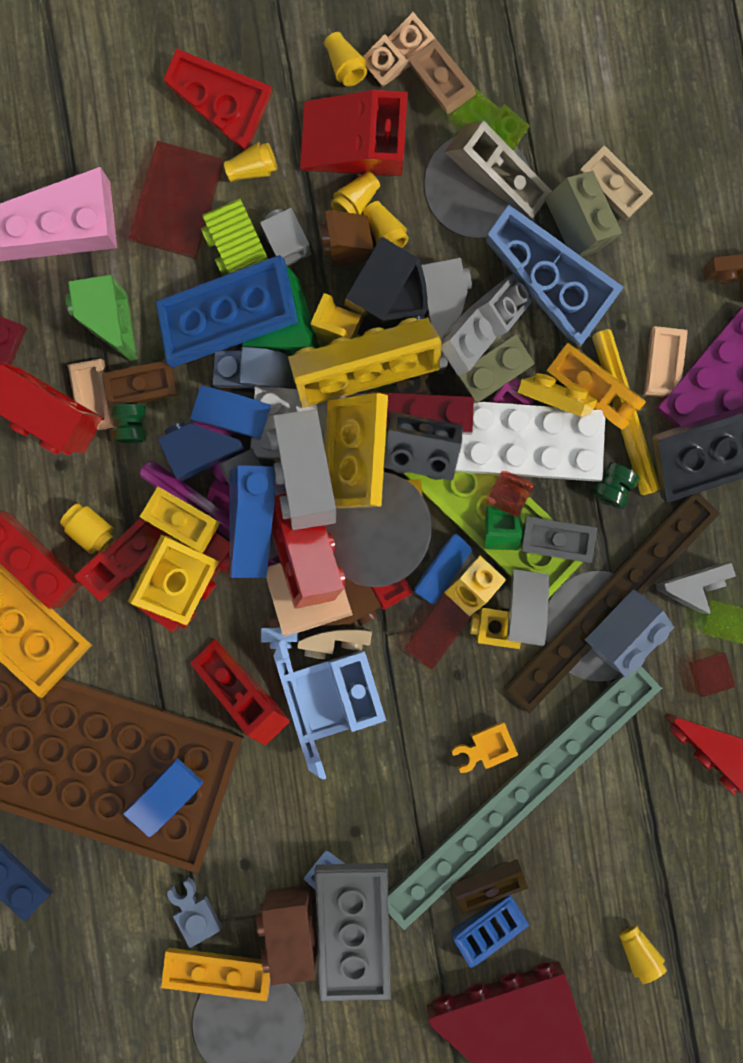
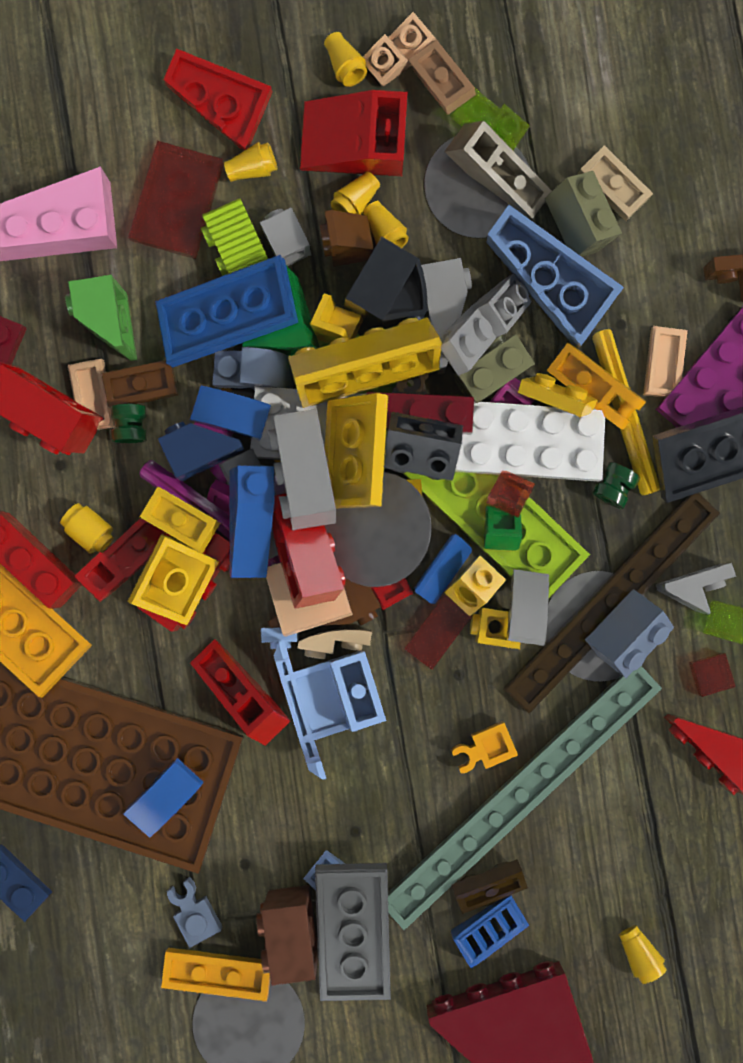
dark grey plate [520,516,597,563] -> none

